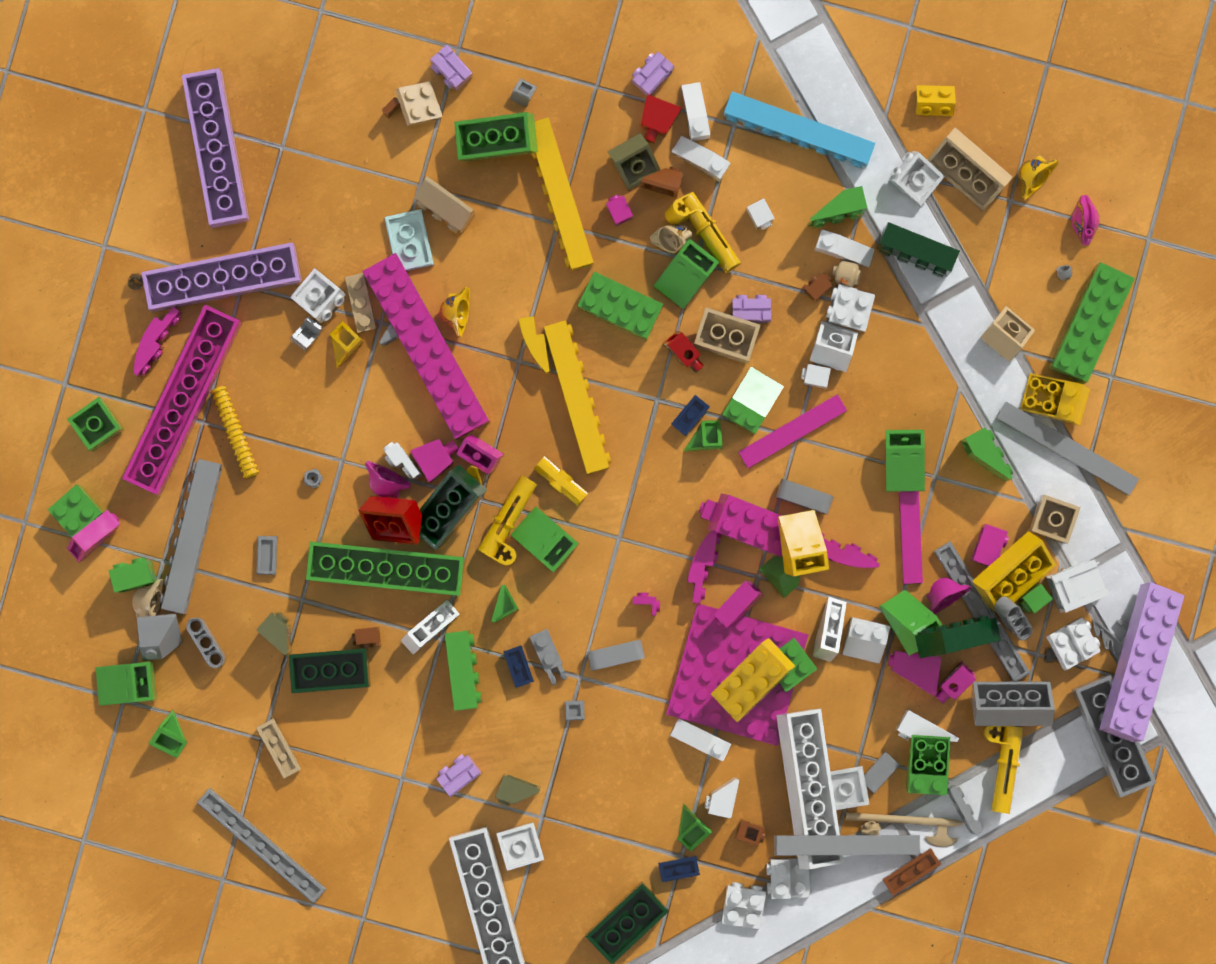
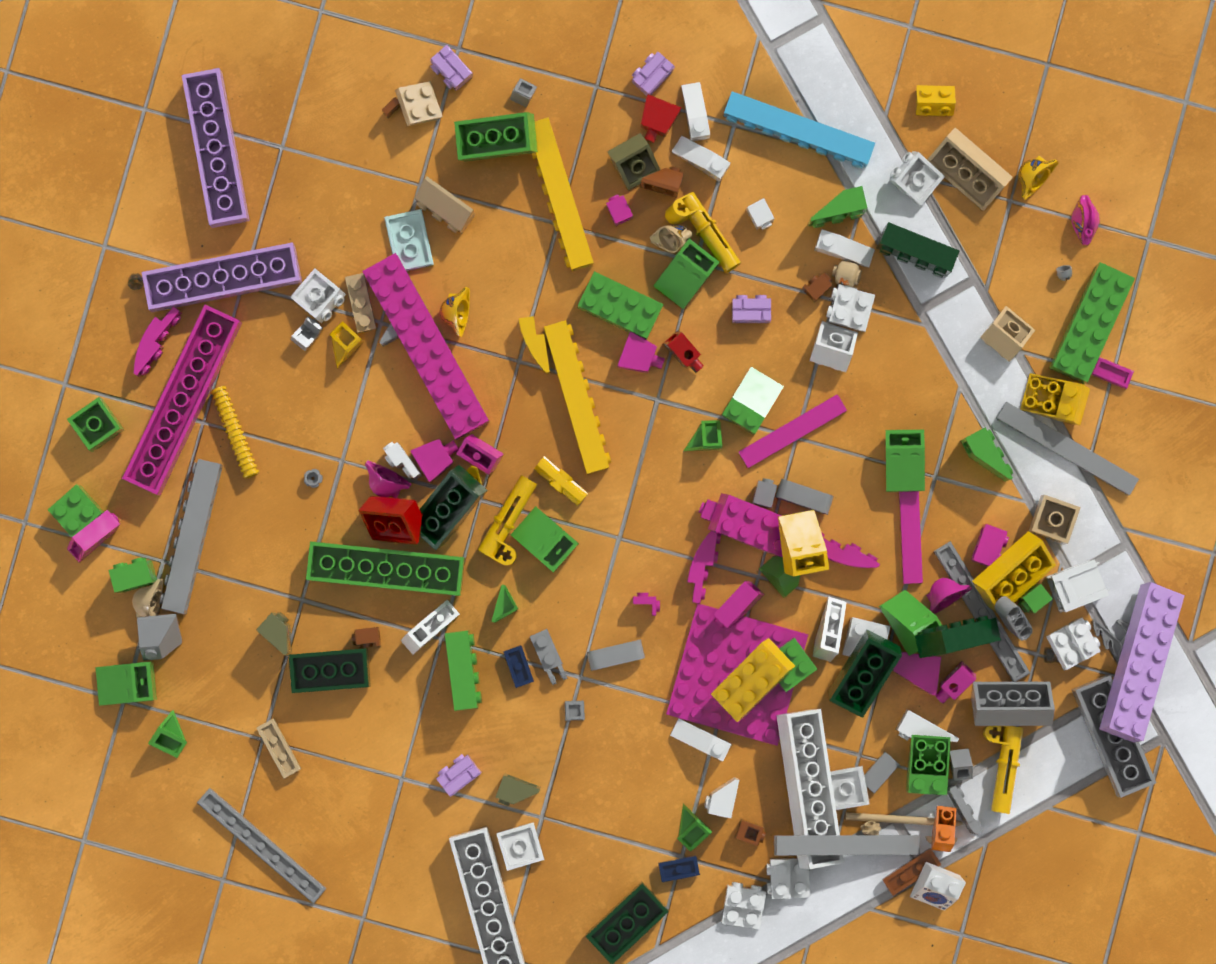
light grey beam [186,618,226,668] -> none
light grey tile [257,536,278,575] -> none
dark blue plate [671,395,710,437] -> none
tan slope [693,308,760,364] -> none
white brick [801,364,831,389] -> none
none -> dark pink torso [617,332,665,373]
none -> light grey brick [752,478,777,508]
none -> dark green brick [828,629,902,718]
none -> white slope [910,862,966,911]
none -> orange slope [931,806,956,852]
none -> light grey brick [949,749,973,781]
none -> dark pink tile [1091,357,1134,389]

